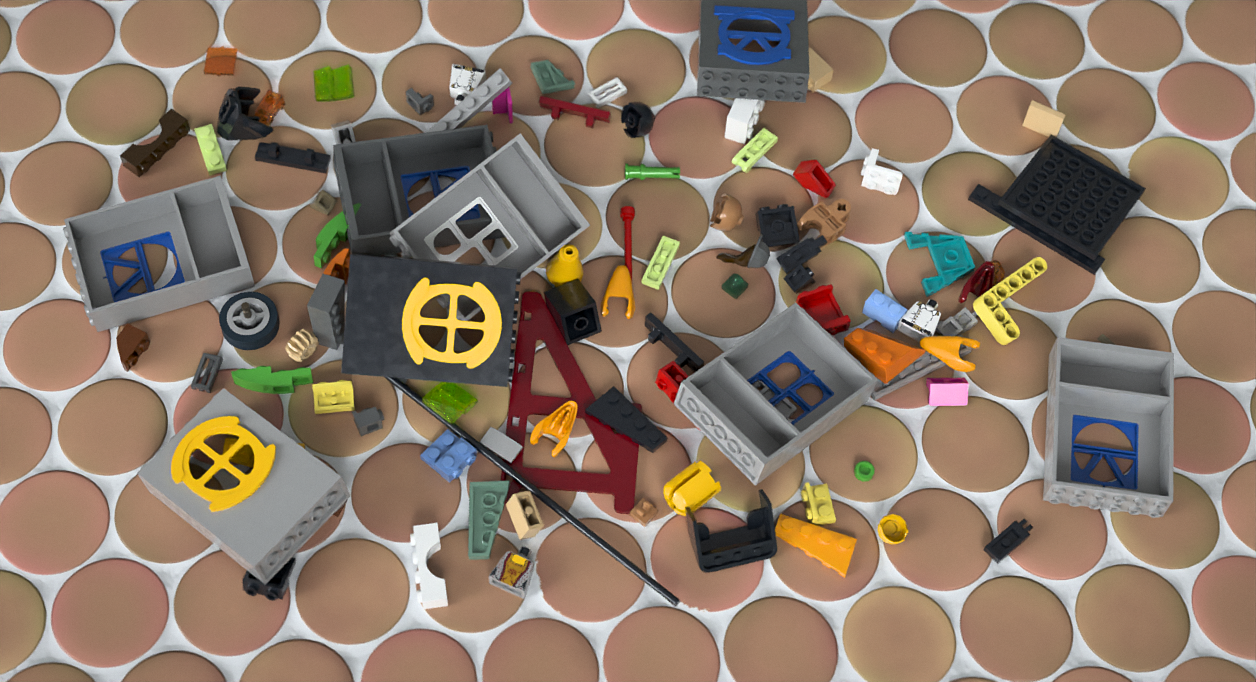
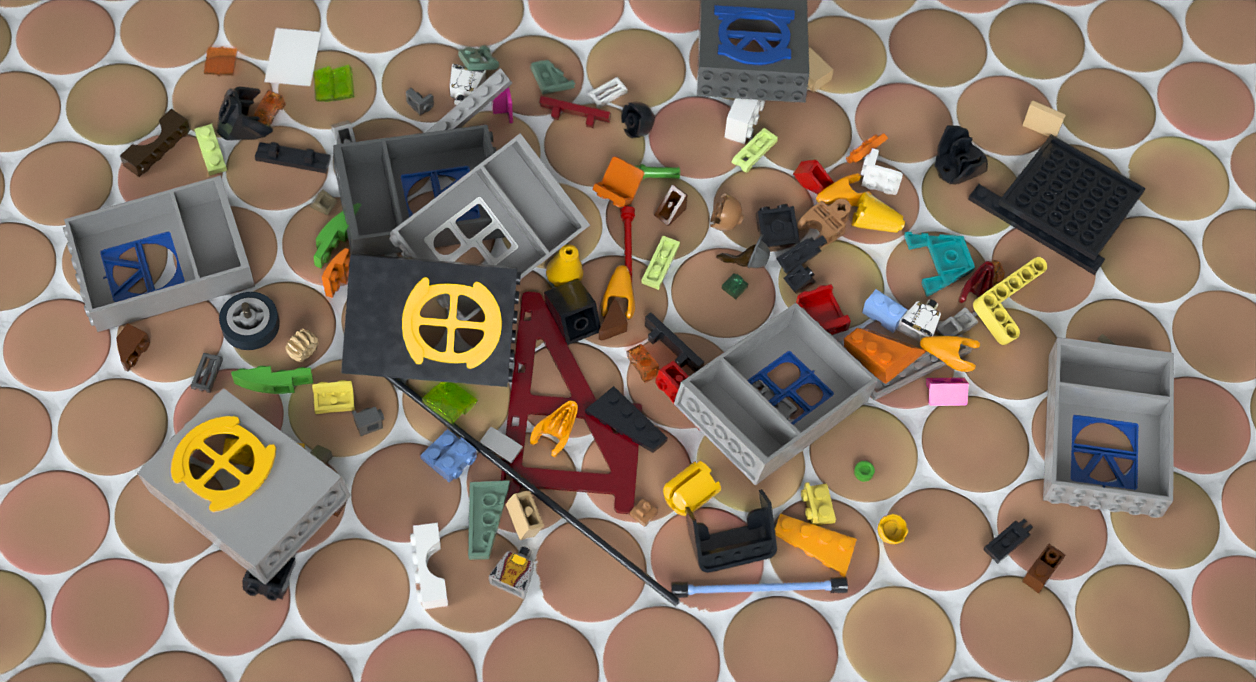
dark grey wedge [307,274,345,350] -> none
none -> white sticker [264,28,321,86]
none -> dark tan slope [310,445,333,465]
none -> sand green plate [458,45,499,71]
none -> orange bracket [592,156,645,207]
none -> reddish brown slope [599,299,628,341]
none -> clear orange leg [626,344,659,383]
none -> reddish brown slope [654,185,688,226]
none -> light blue hose [671,577,848,598]
none -> light orange animal [816,173,872,206]
none -> orange plate [846,133,888,163]
none -> yellow cone [851,192,905,233]
none -> black piece [934,125,988,184]
none -> reddish brown slope [1022,543,1066,593]

